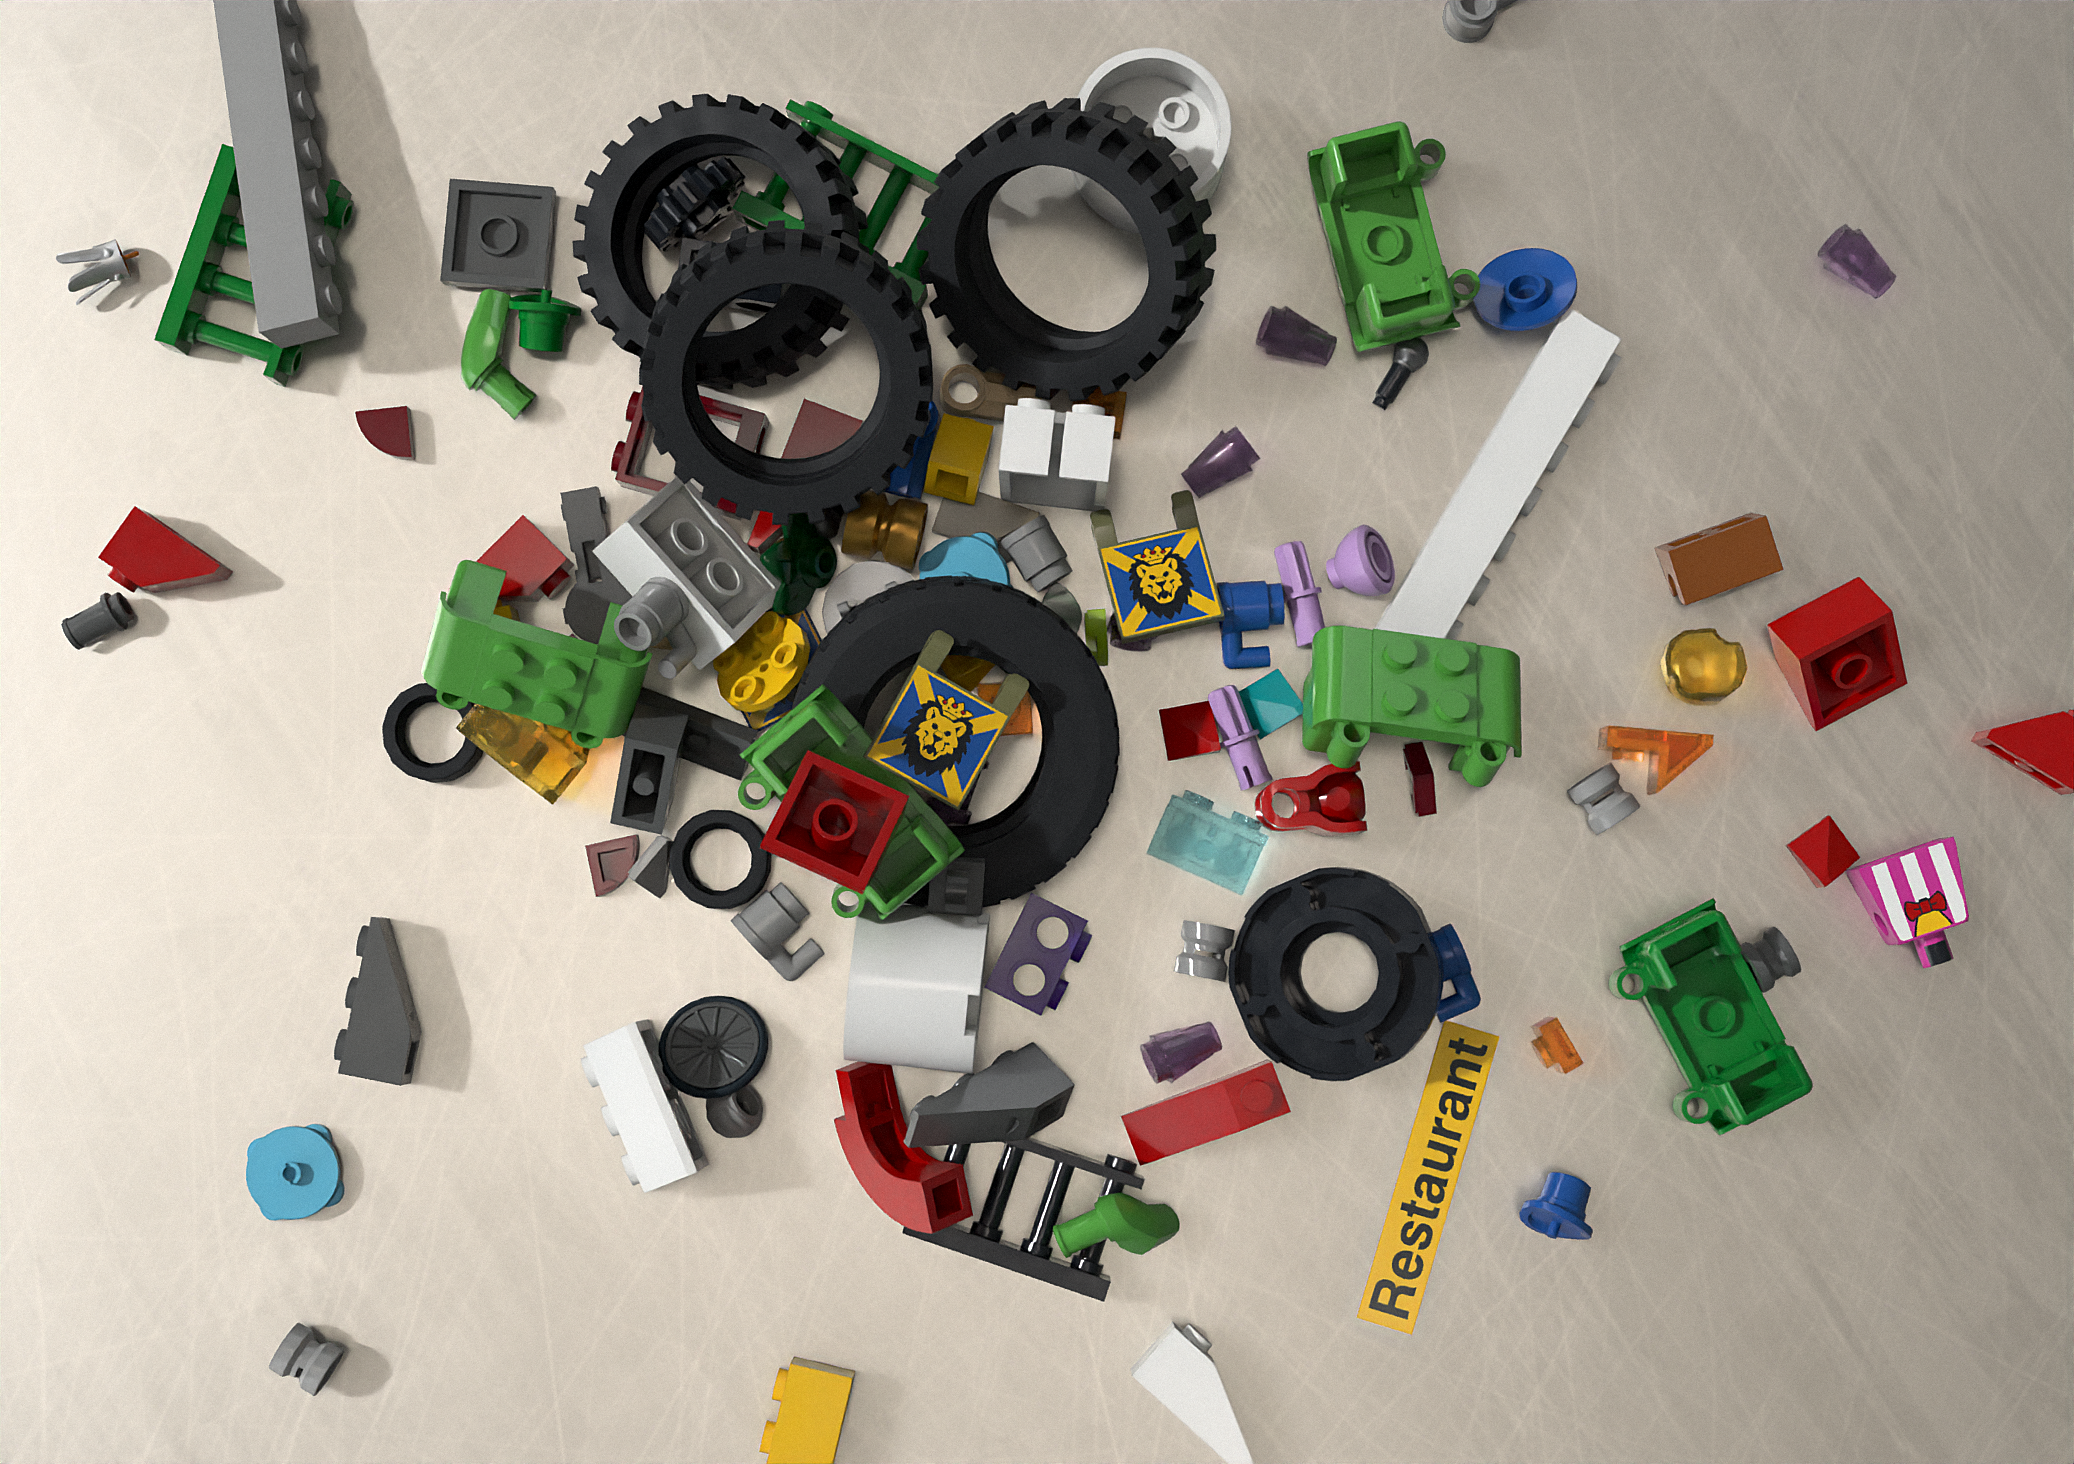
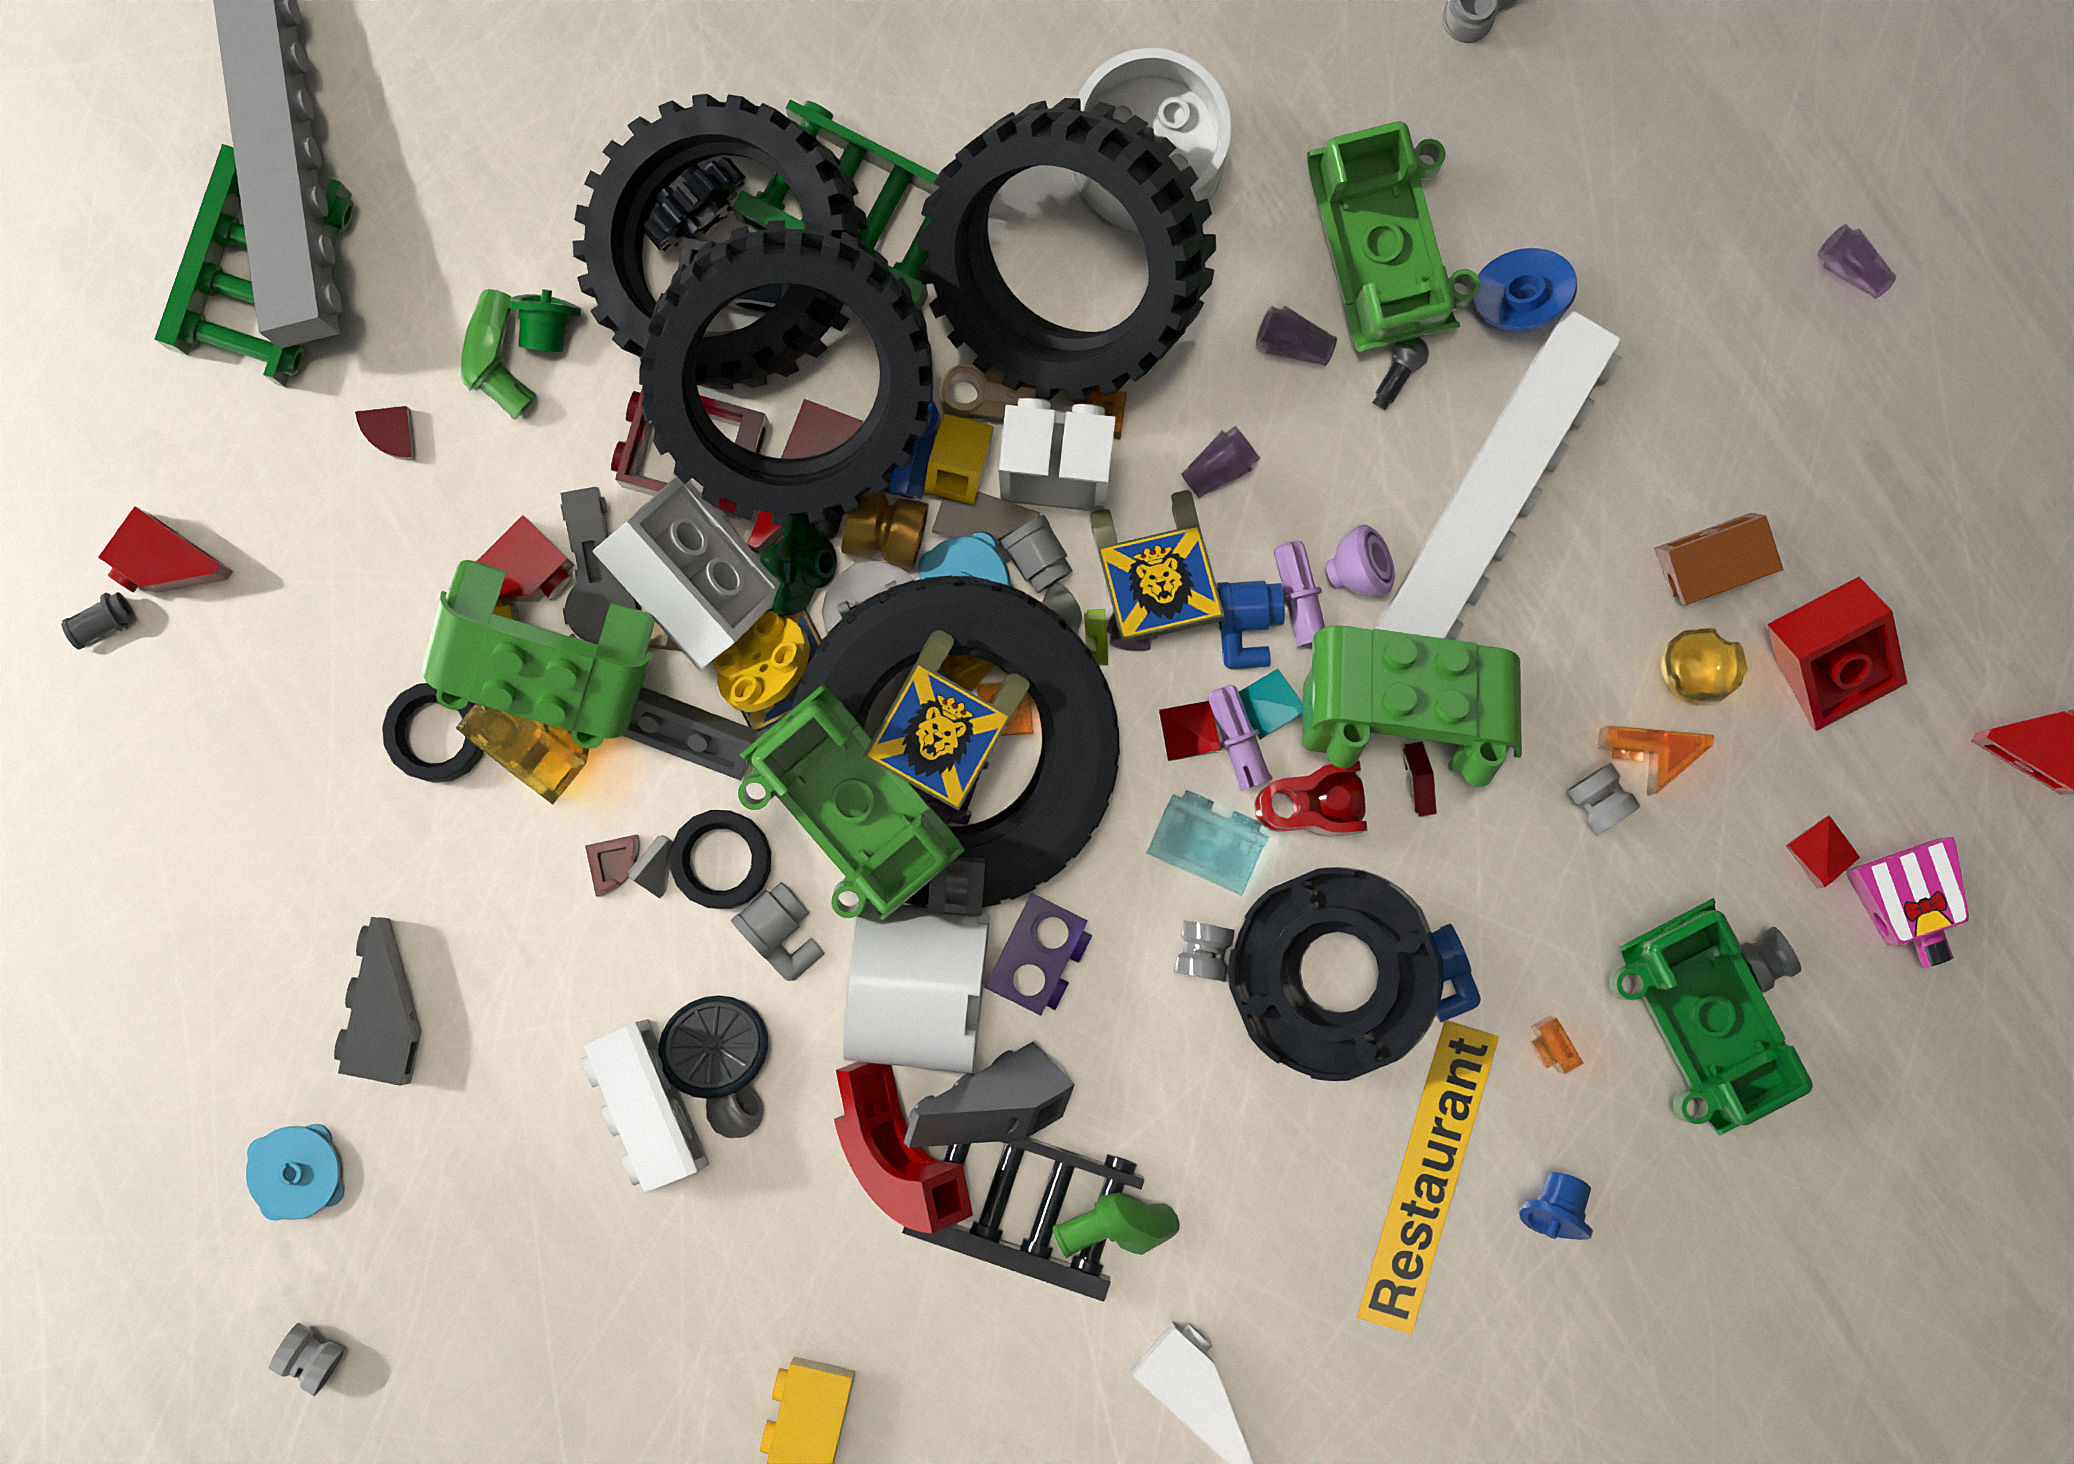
flat silver piece [56,239,139,305] -> none
dark grey plate [440,179,556,293] -> none
dark grey brick [610,703,689,835] -> none
light grey piece [614,577,697,679] -> none
red slope [760,750,909,895] -> none
red slope [1121,1059,1291,1166] -> none
clear purple cone [1140,1021,1222,1084] -> none

